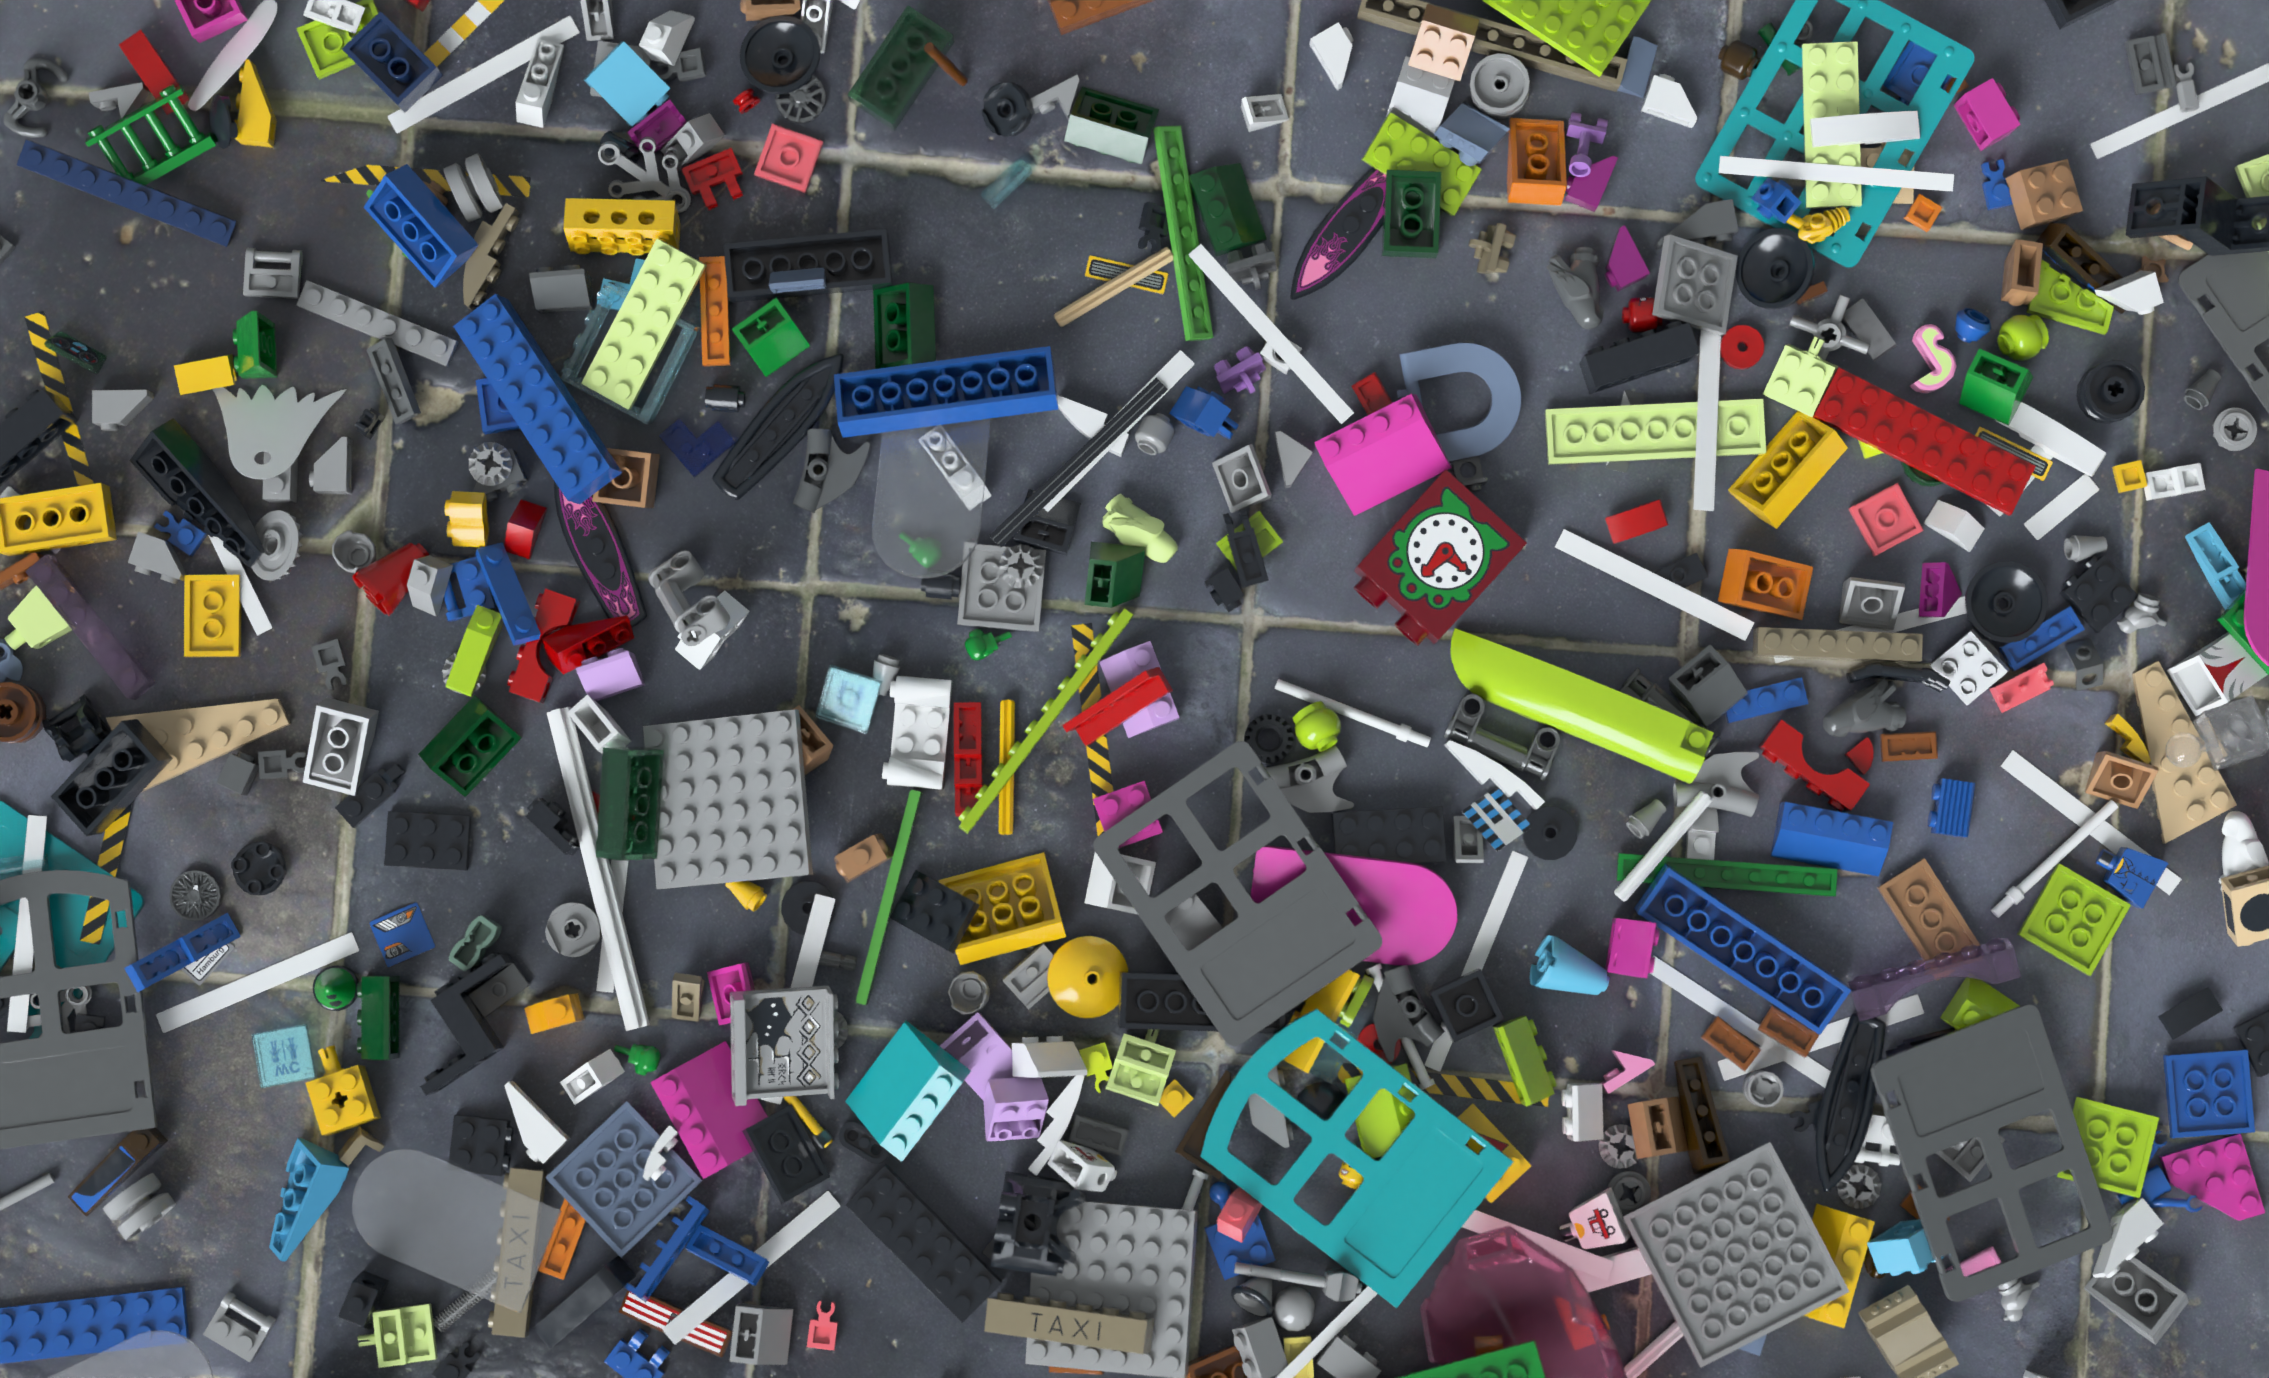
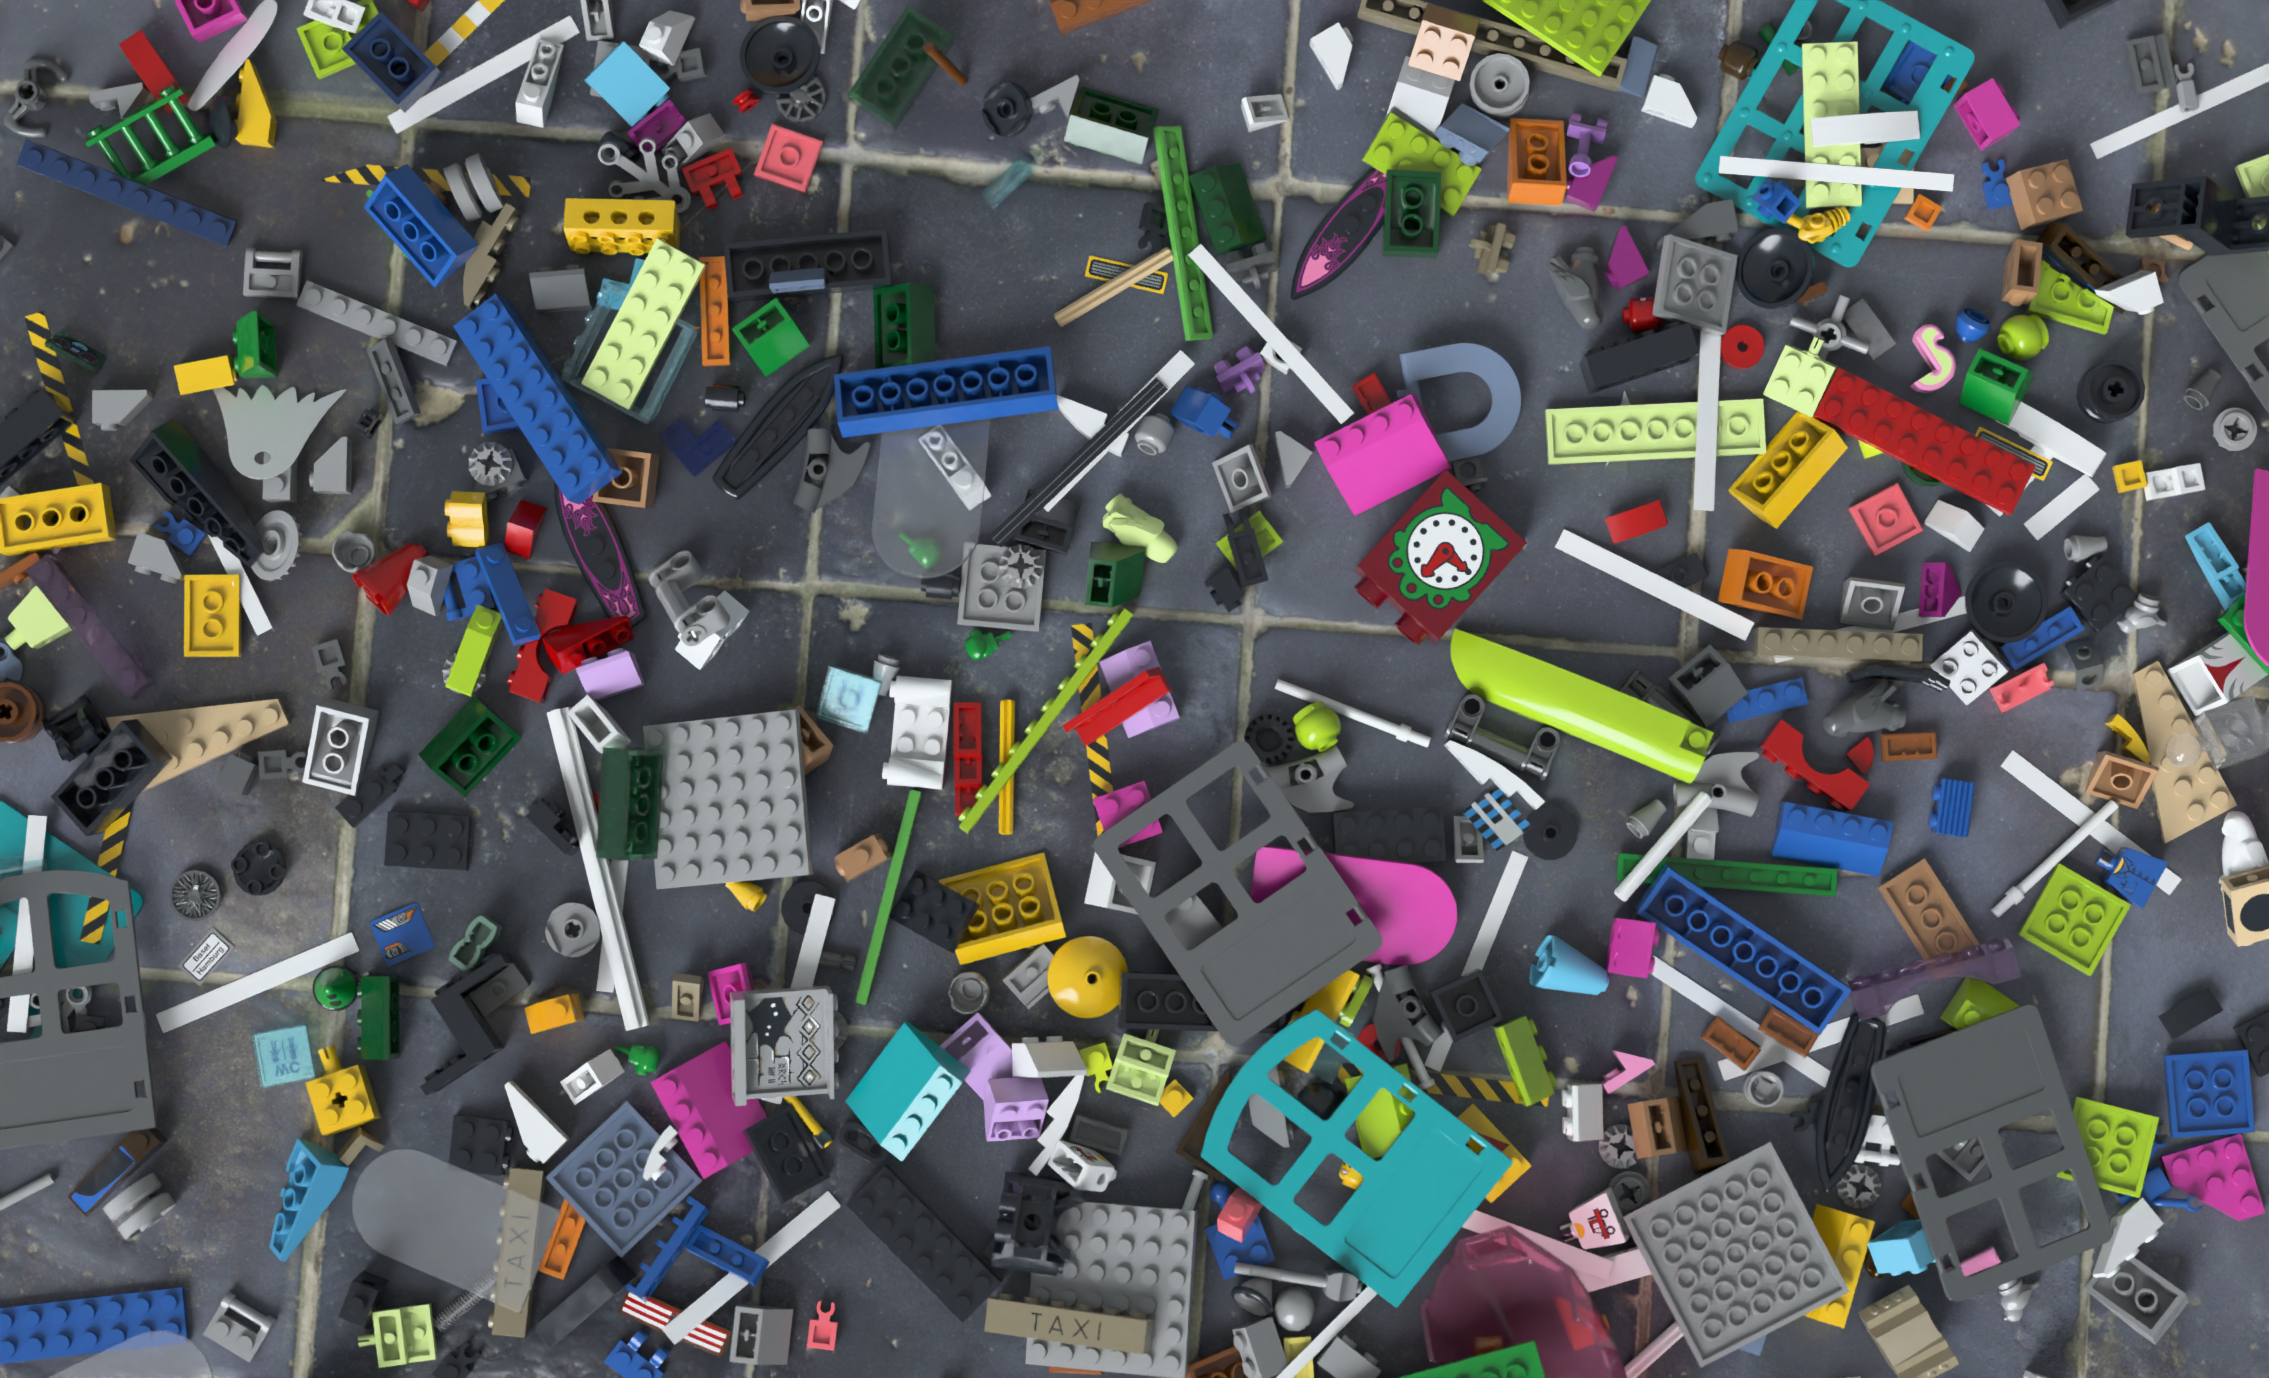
blue slope [124,913,241,992] -> none

